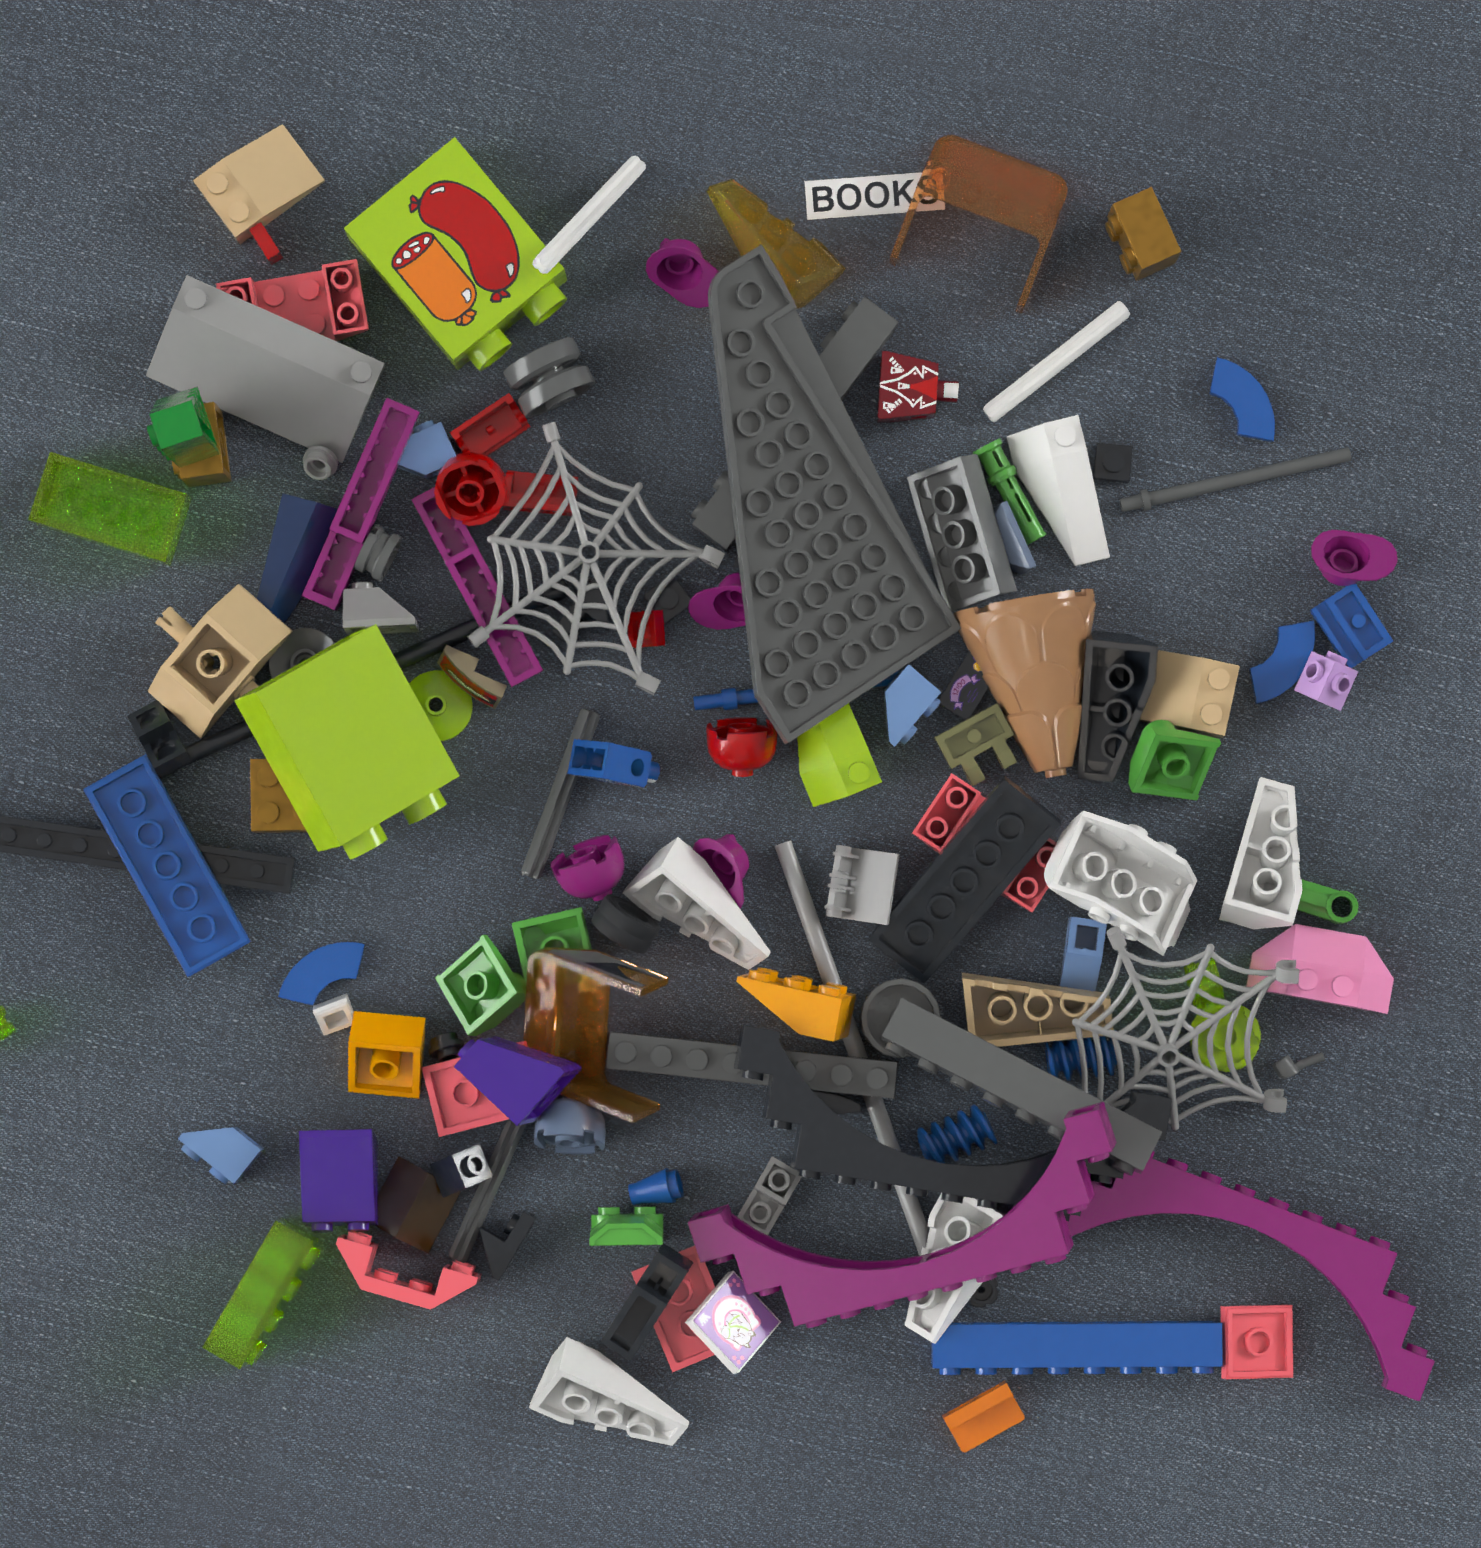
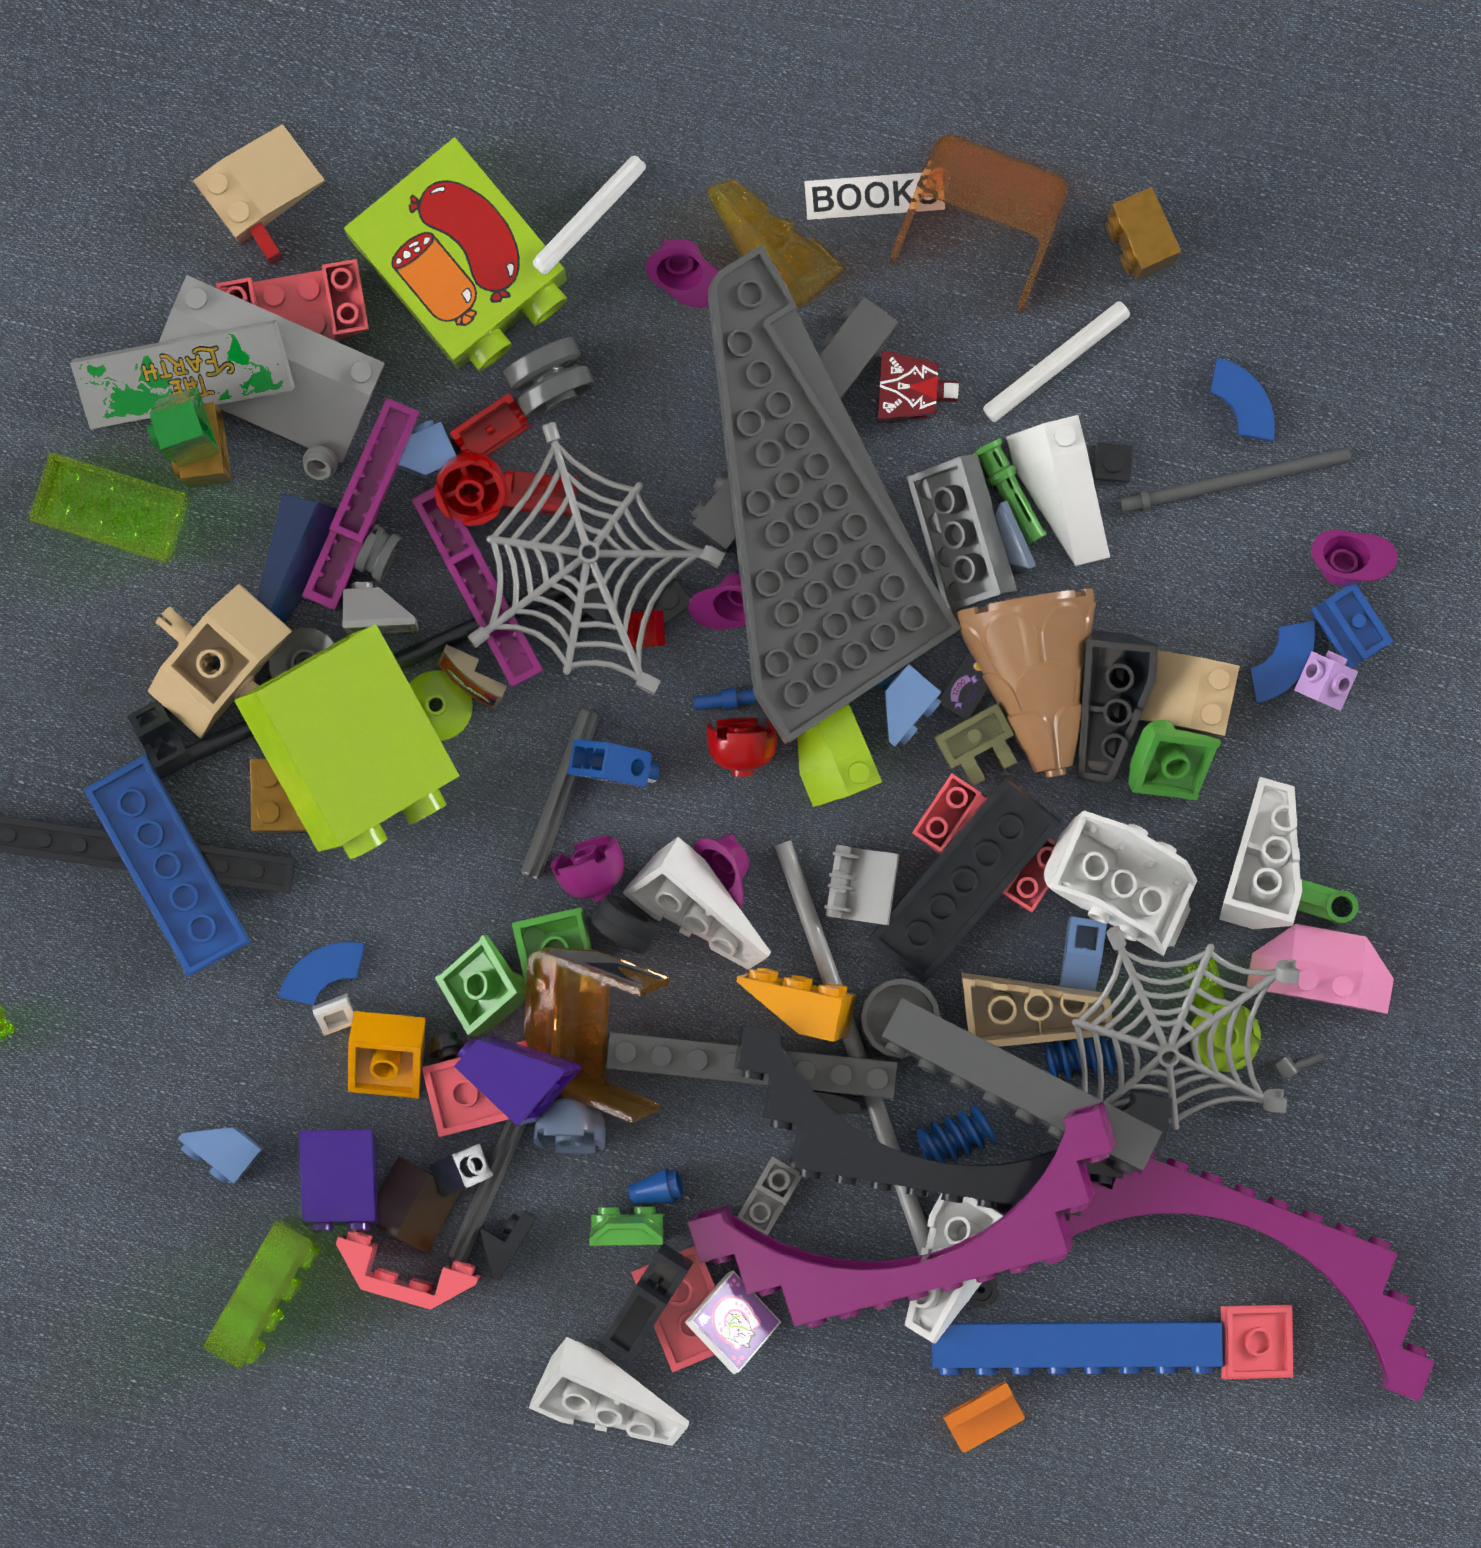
none -> light grey tile [70,320,295,429]

